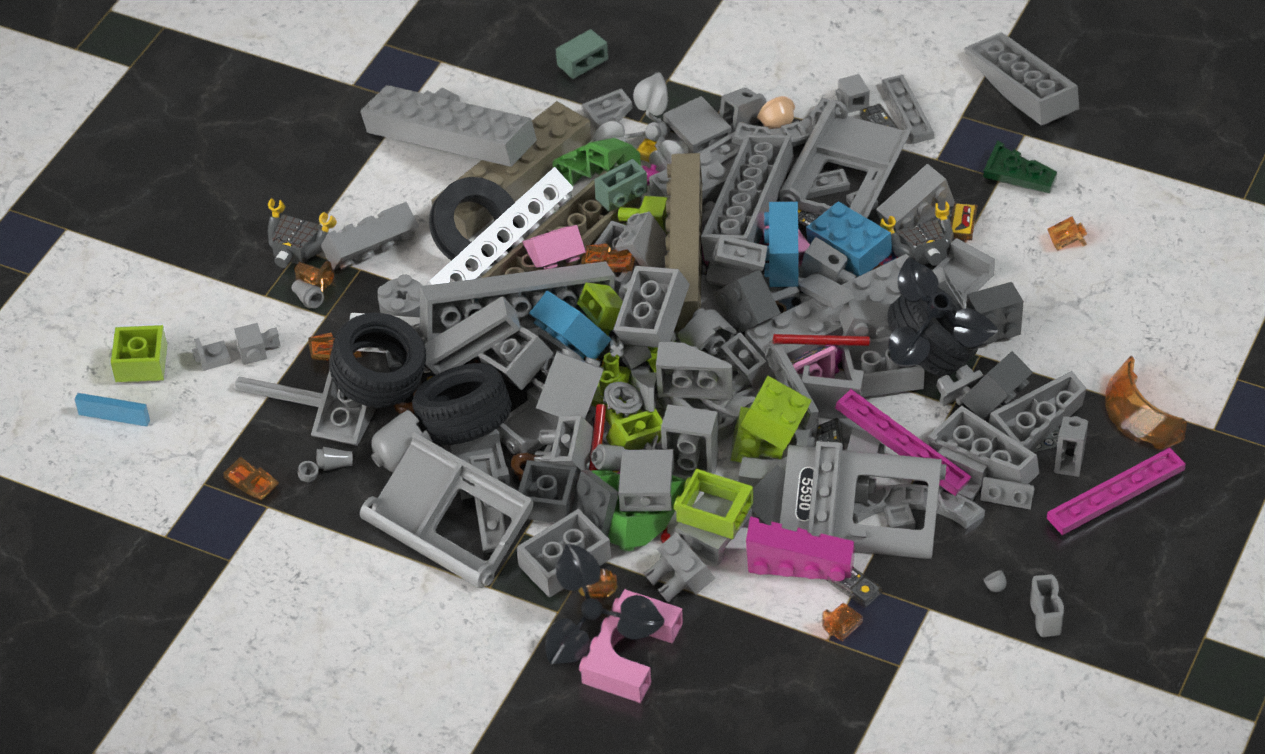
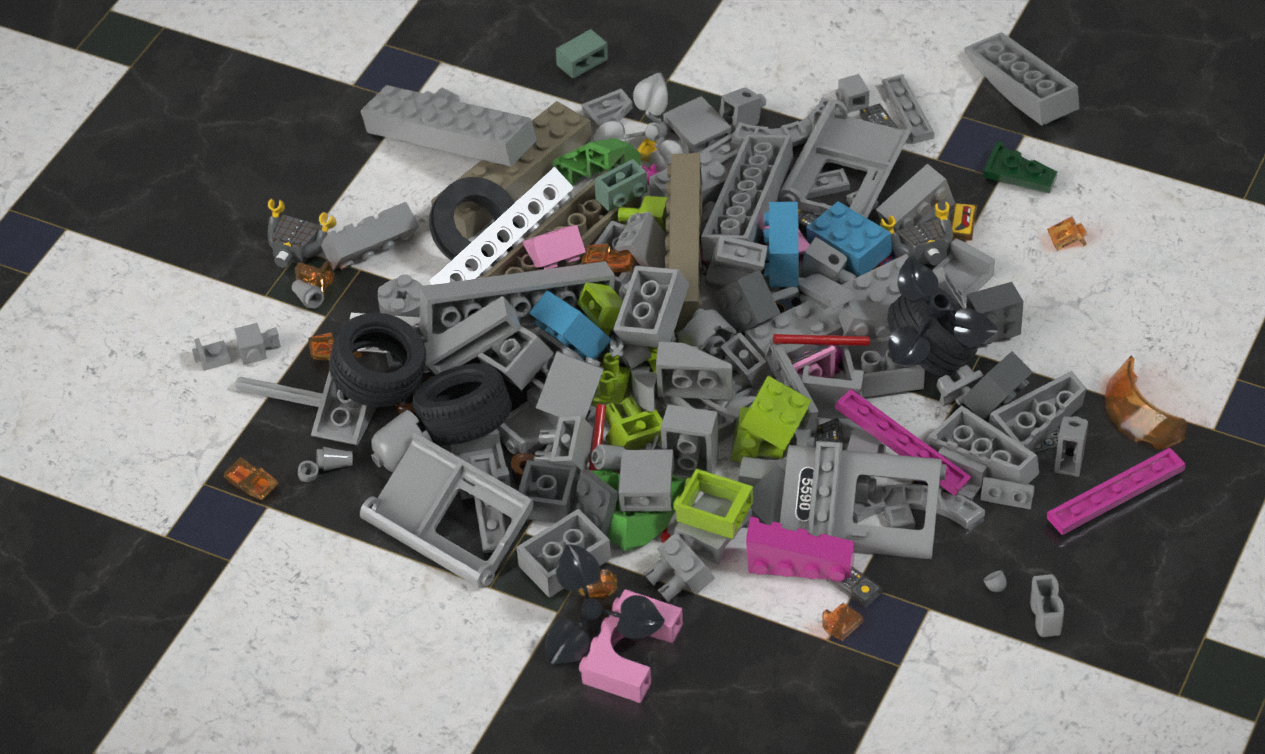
dark azure tile [75,393,150,427] -> none
lime brick [111,325,168,382] -> none
light grey gear [603,382,643,417] -> none
light nougat helmet [757,96,795,129] -> none

